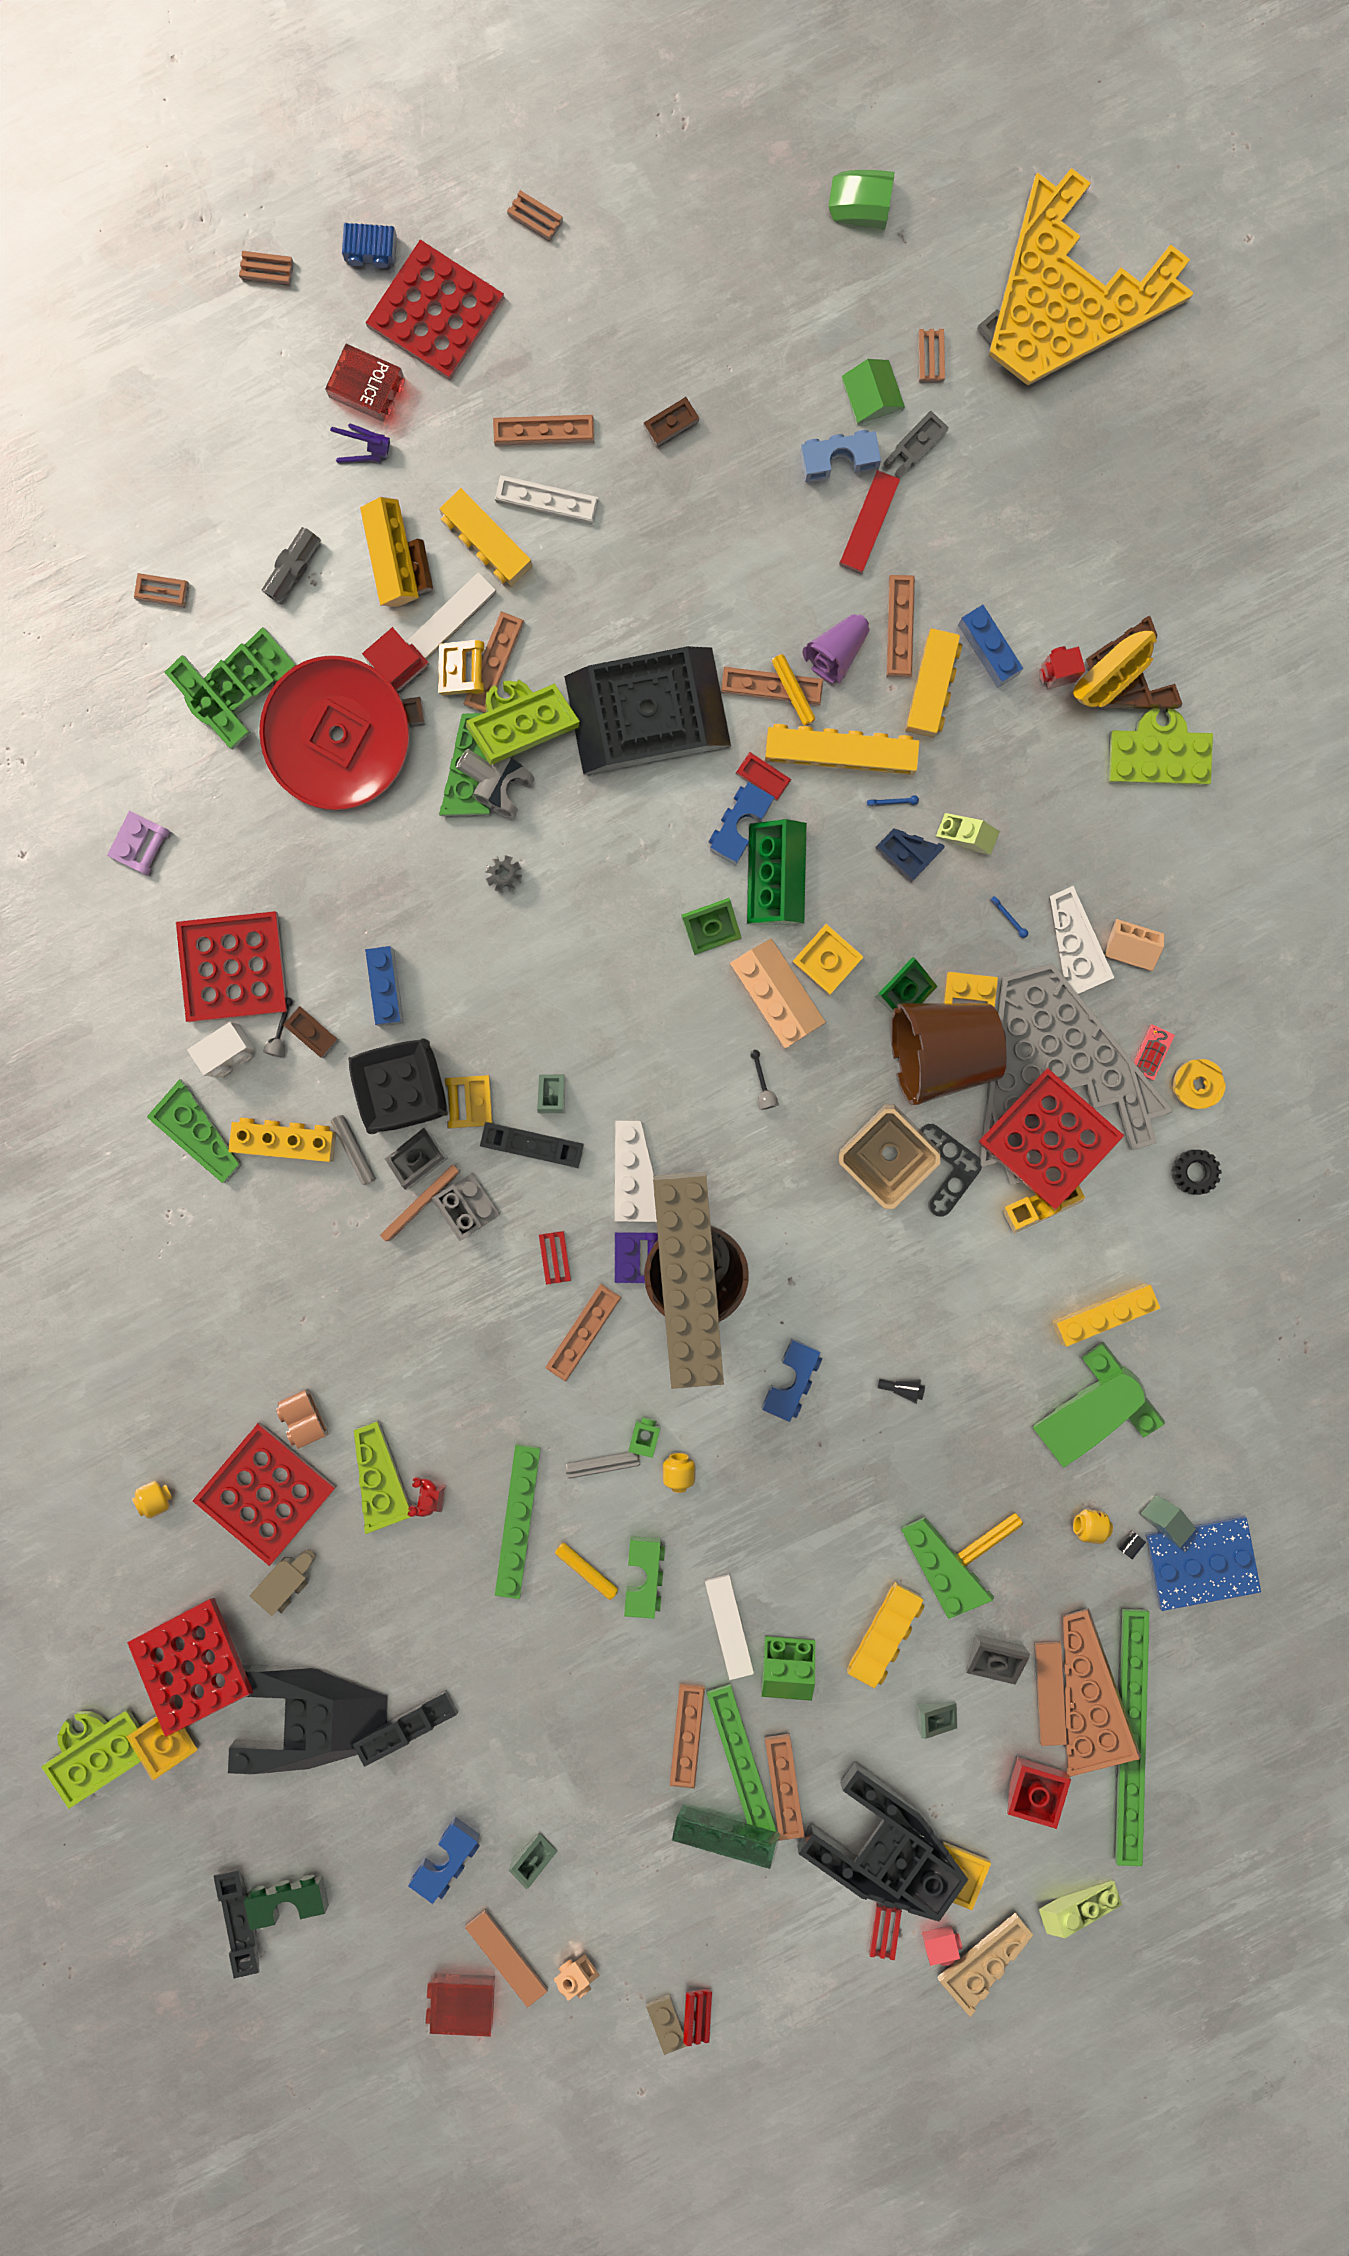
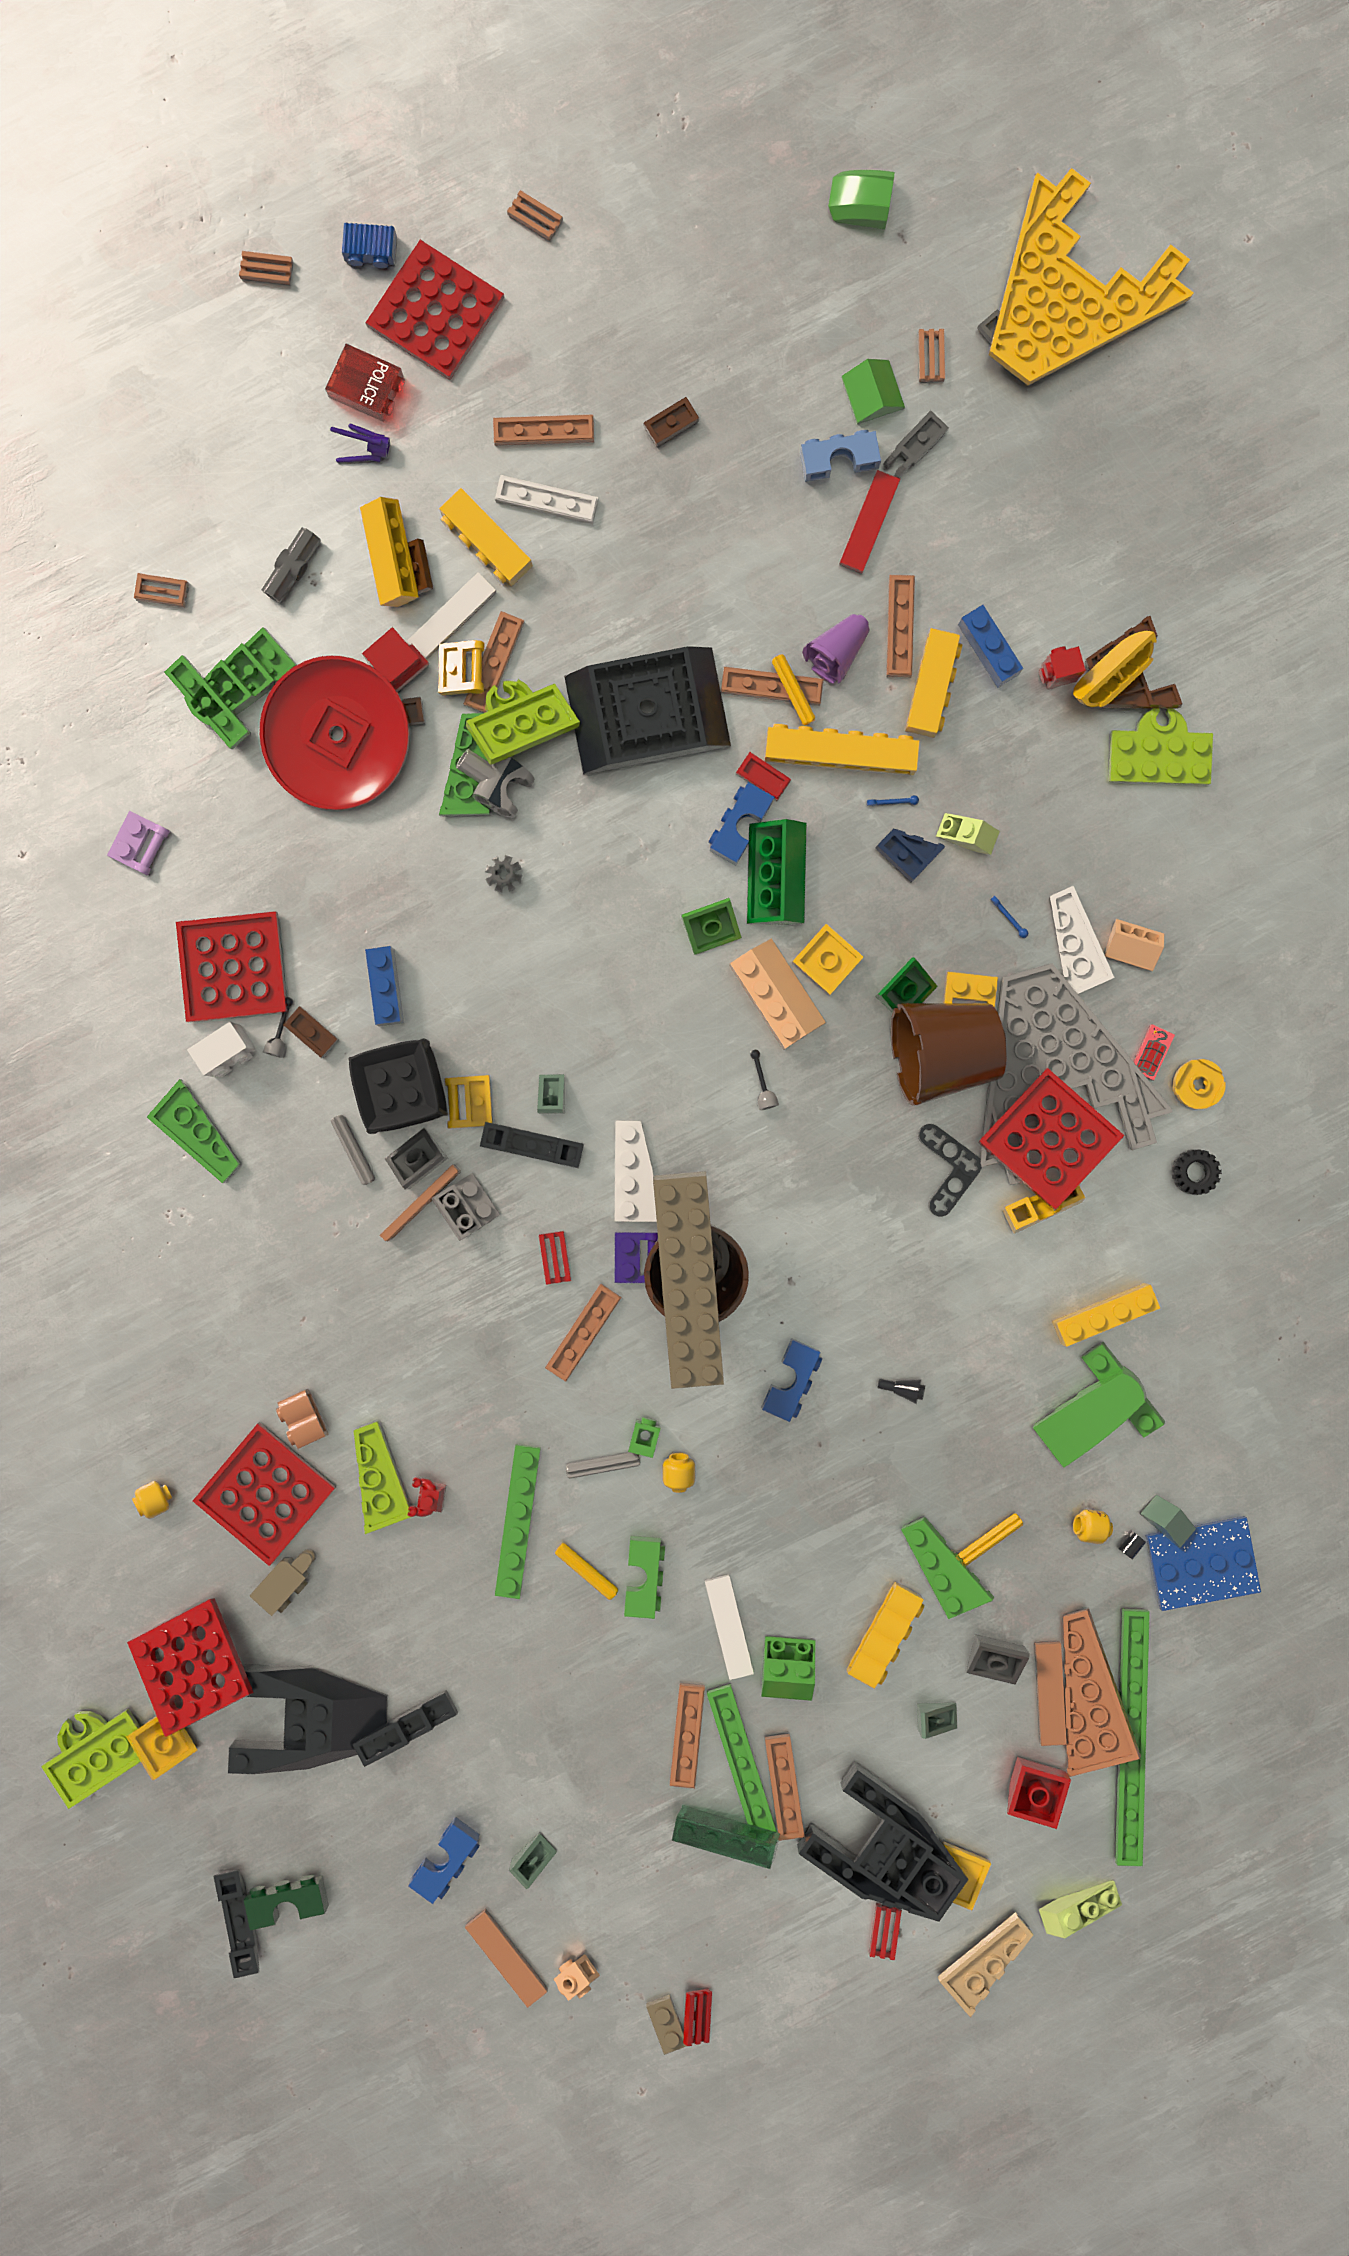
yellow brick [229,1117,336,1162] -> none
clear red brick [426,1973,495,2037] -> none
tan plate [839,1104,940,1209] -> none
coral brick [922,1925,963,1966] -> none

